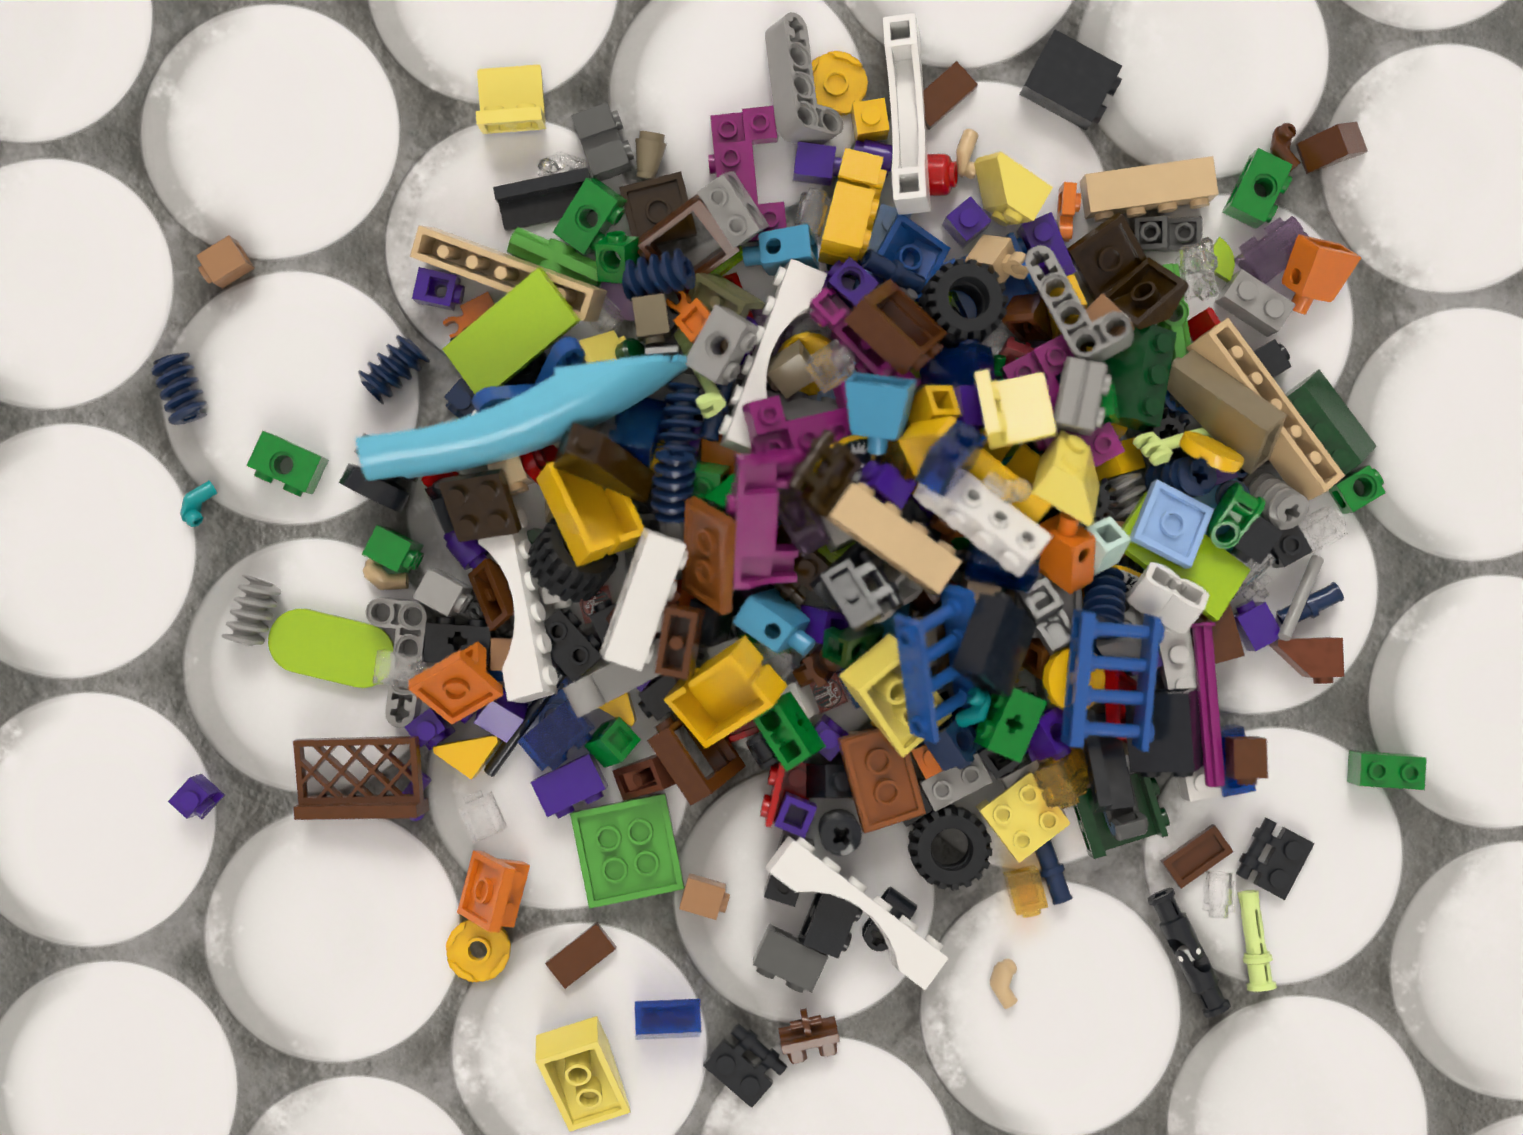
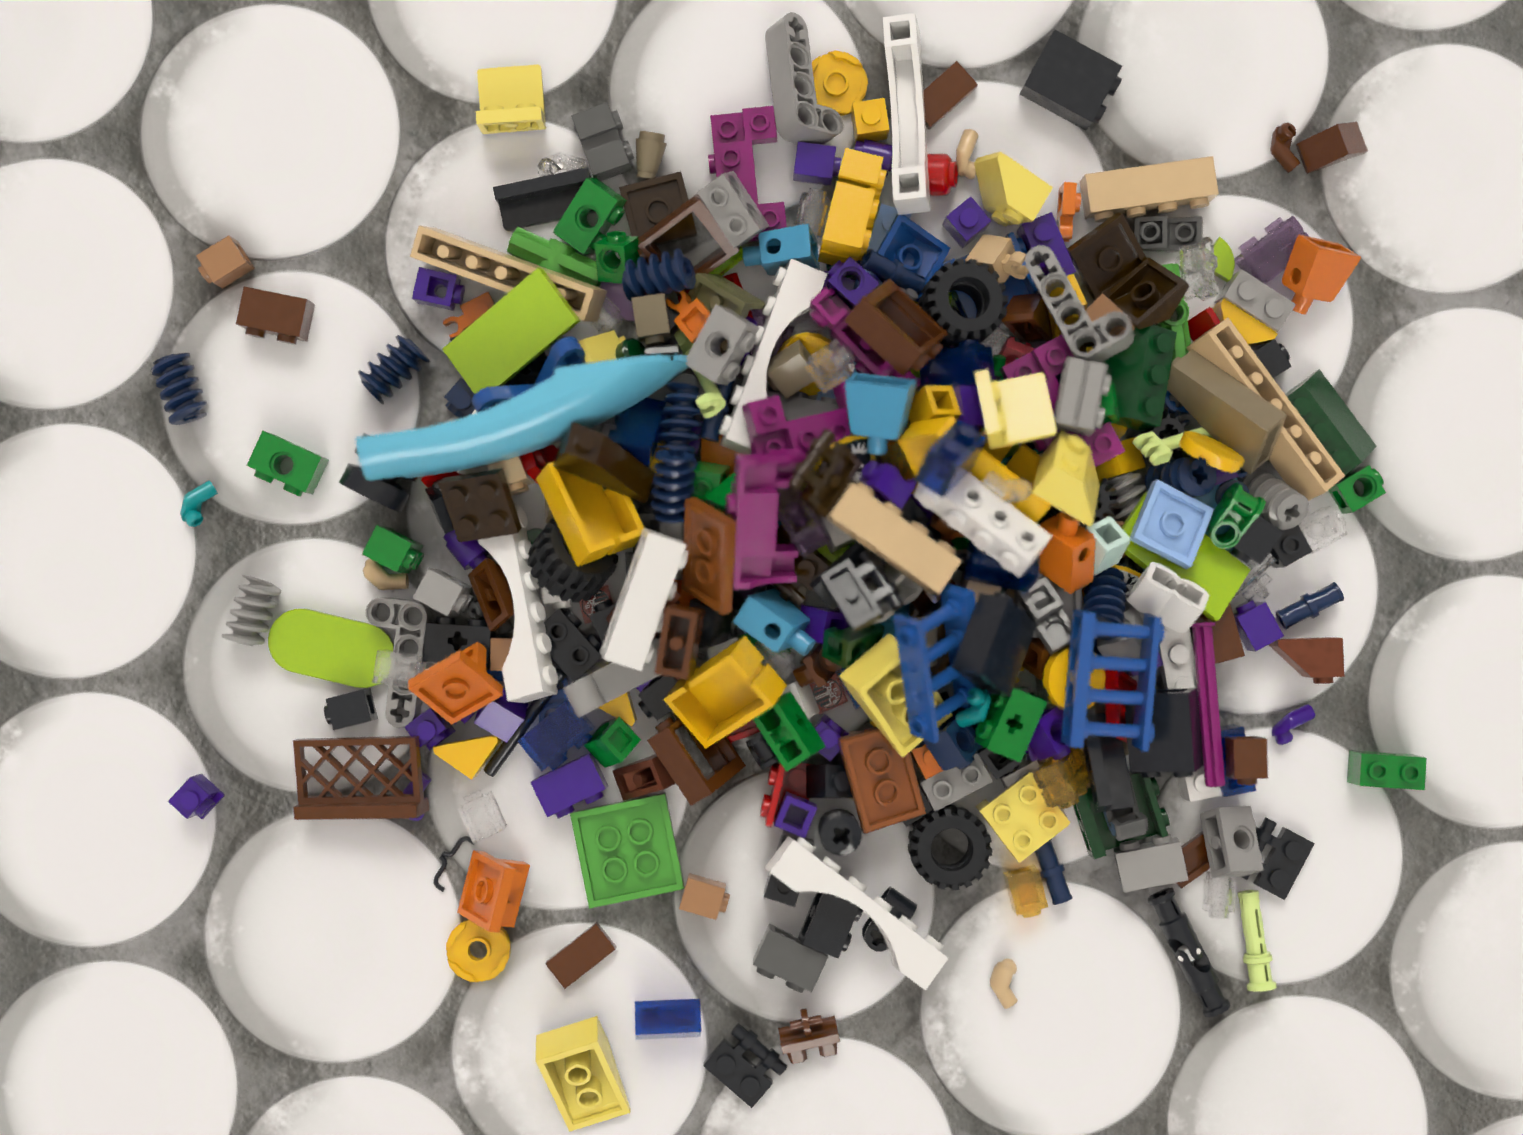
green brick [1222,148,1293,229] -> none
light grey bar [1278,555,1324,641] -> none
none -> reddish brown brick [236,286,315,345]
none -> black brick [324,688,378,730]
none -> black piece [433,836,476,892]
none -> light grey brick [1113,834,1189,893]
none -> light grey brick [1200,806,1263,878]
none -> yellow slope [1212,298,1278,347]
none -> dark purple arm [1271,704,1315,745]

